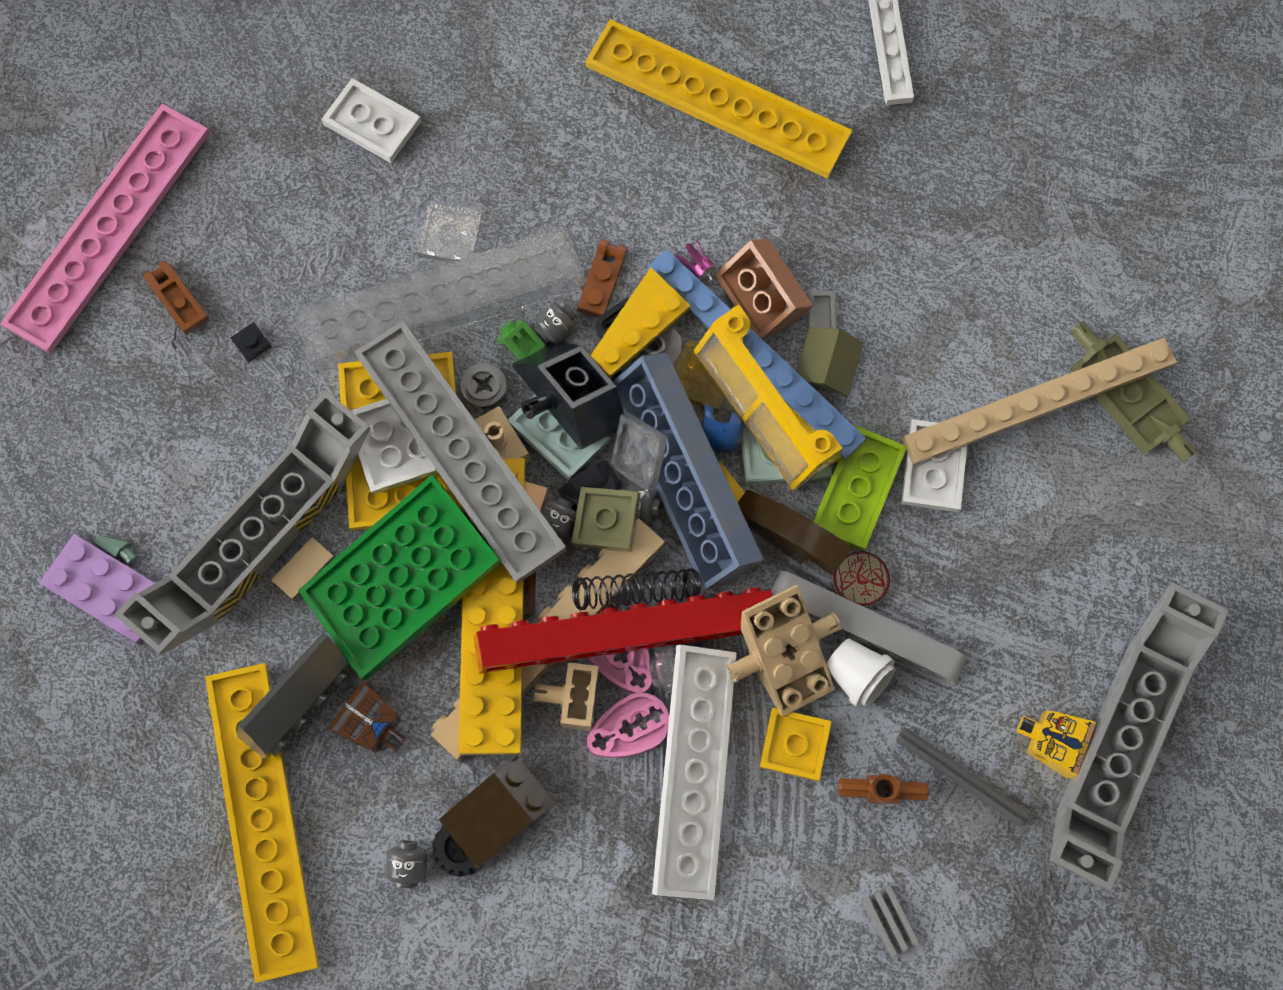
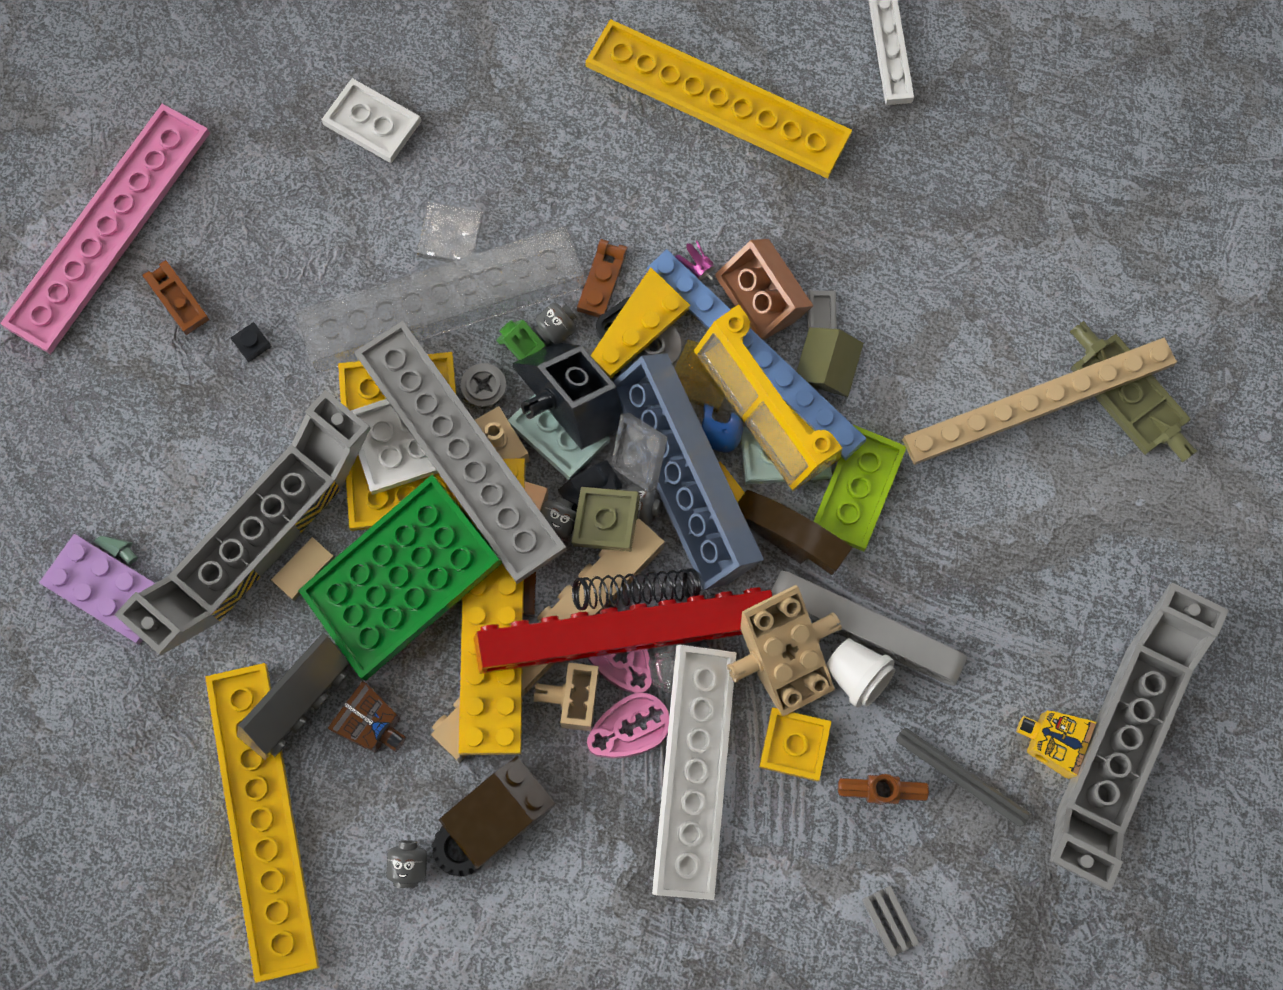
tile [831,550,891,608] -> none
white plate [901,419,967,513] -> none

